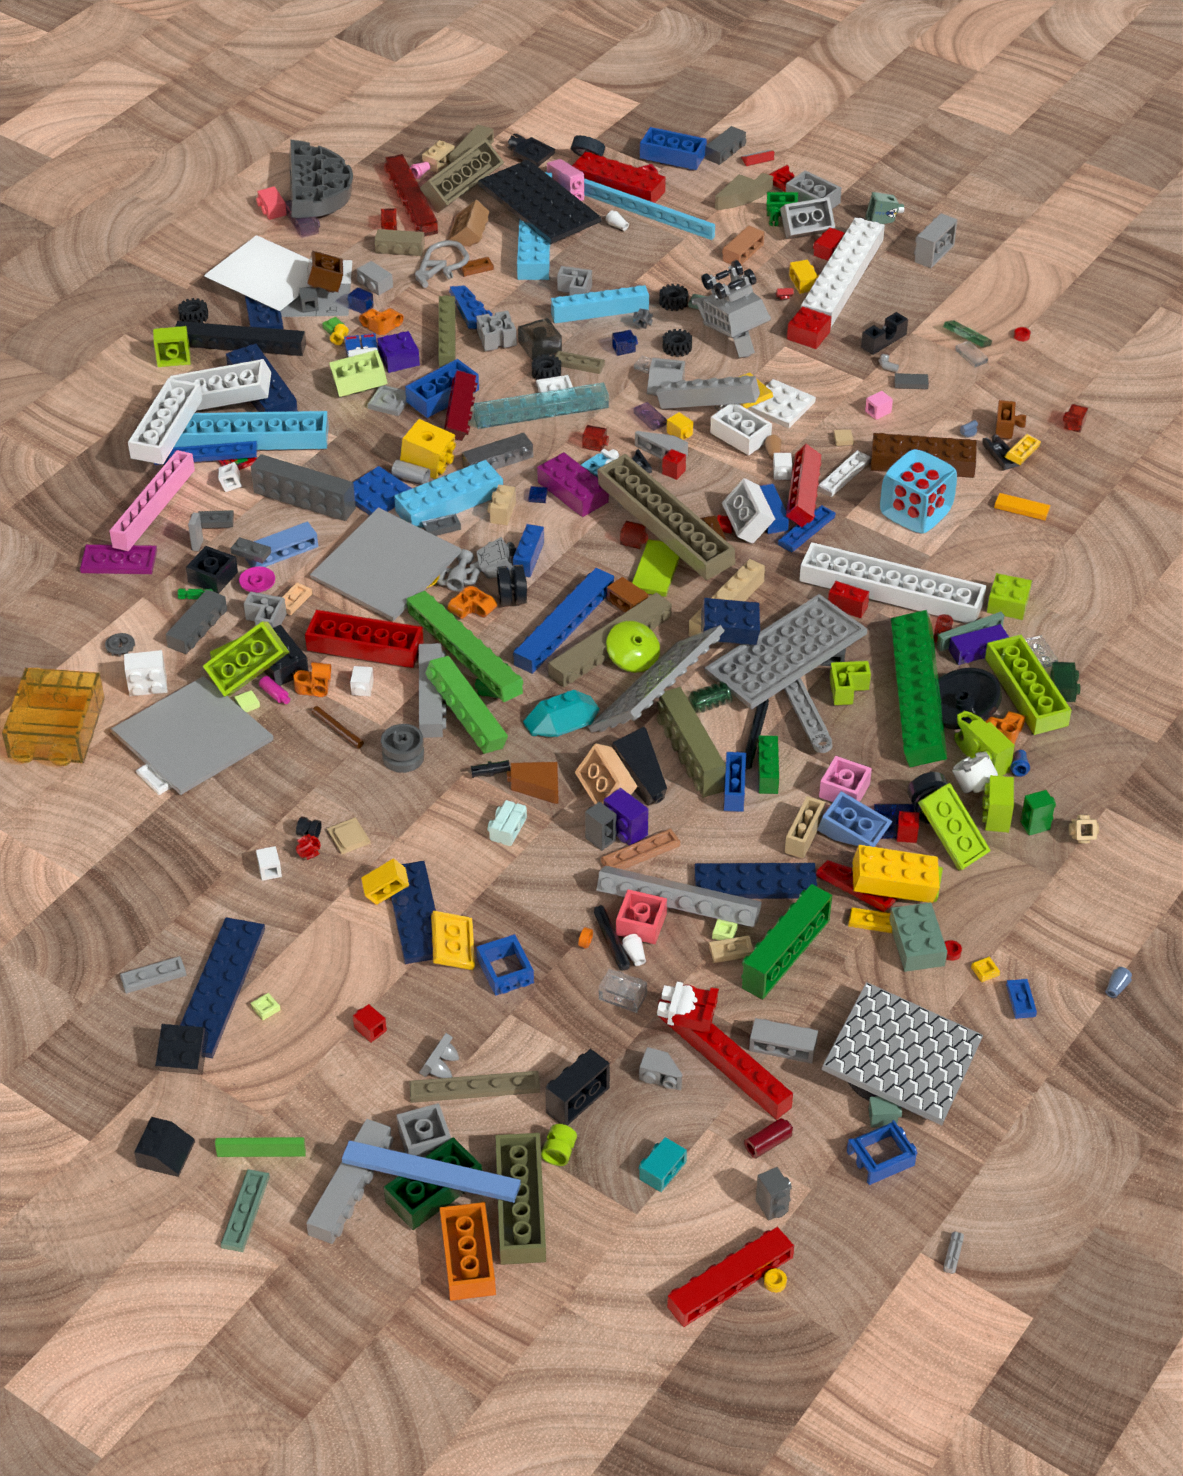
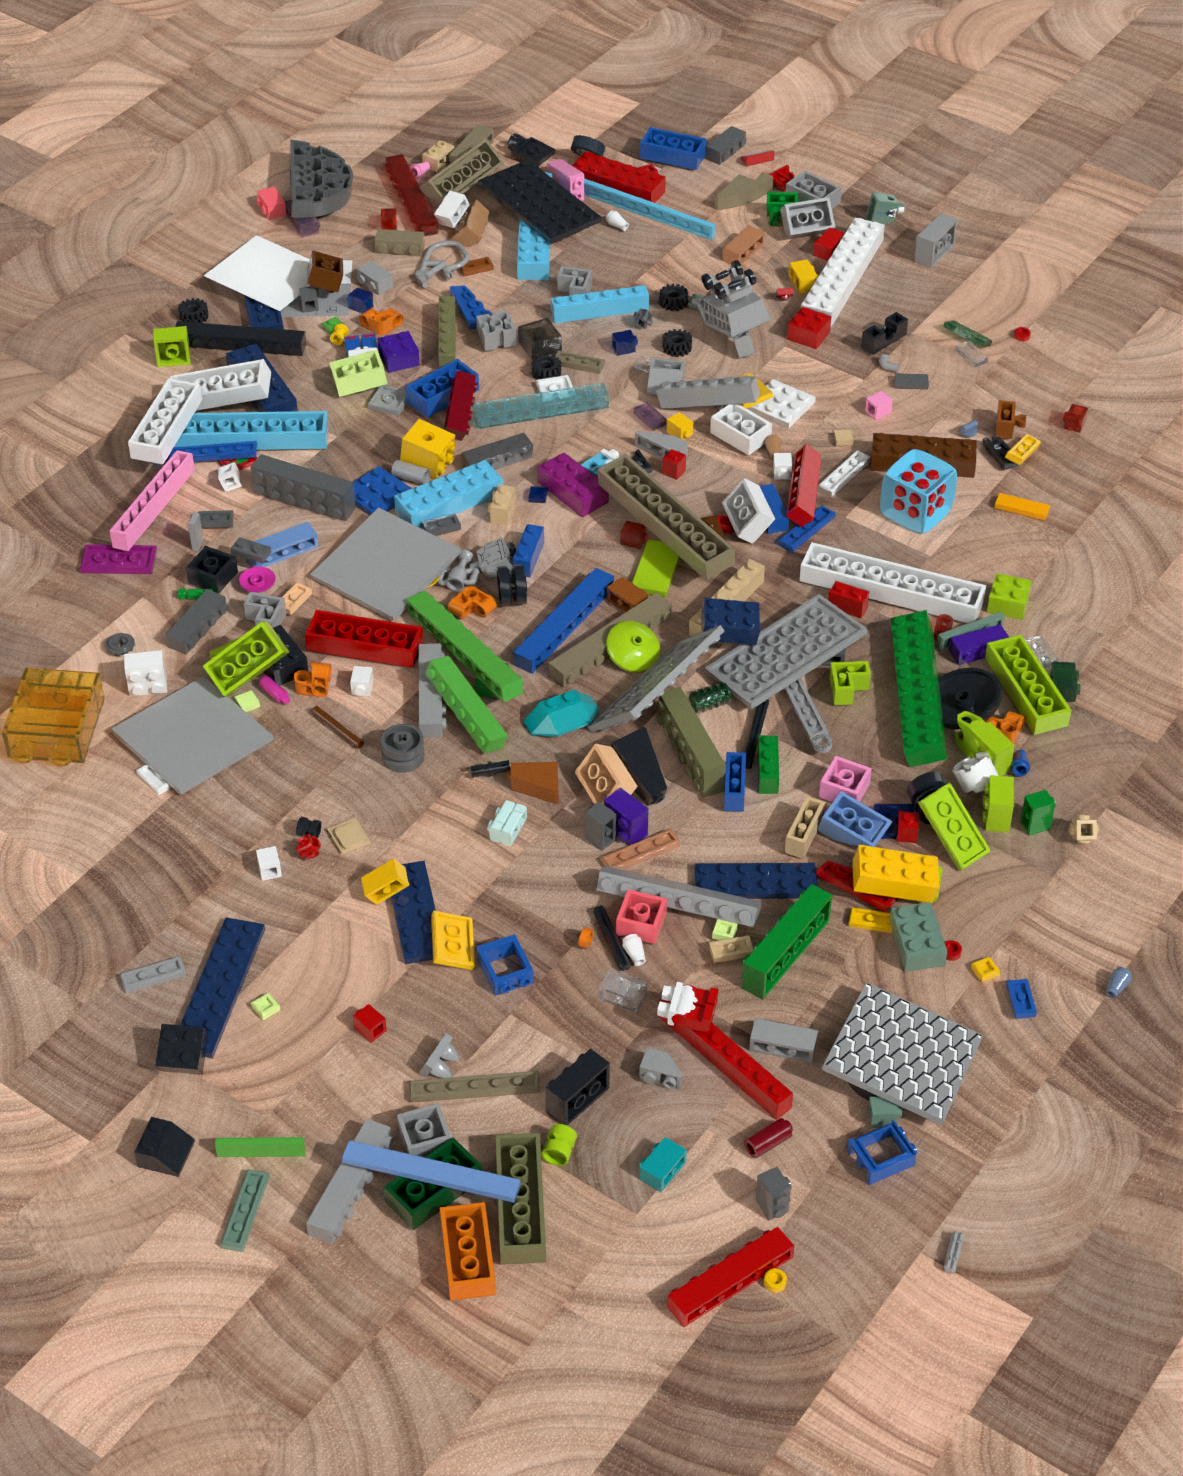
clear red brick [582,425,609,452] -> none
none -> white brick [434,191,470,228]

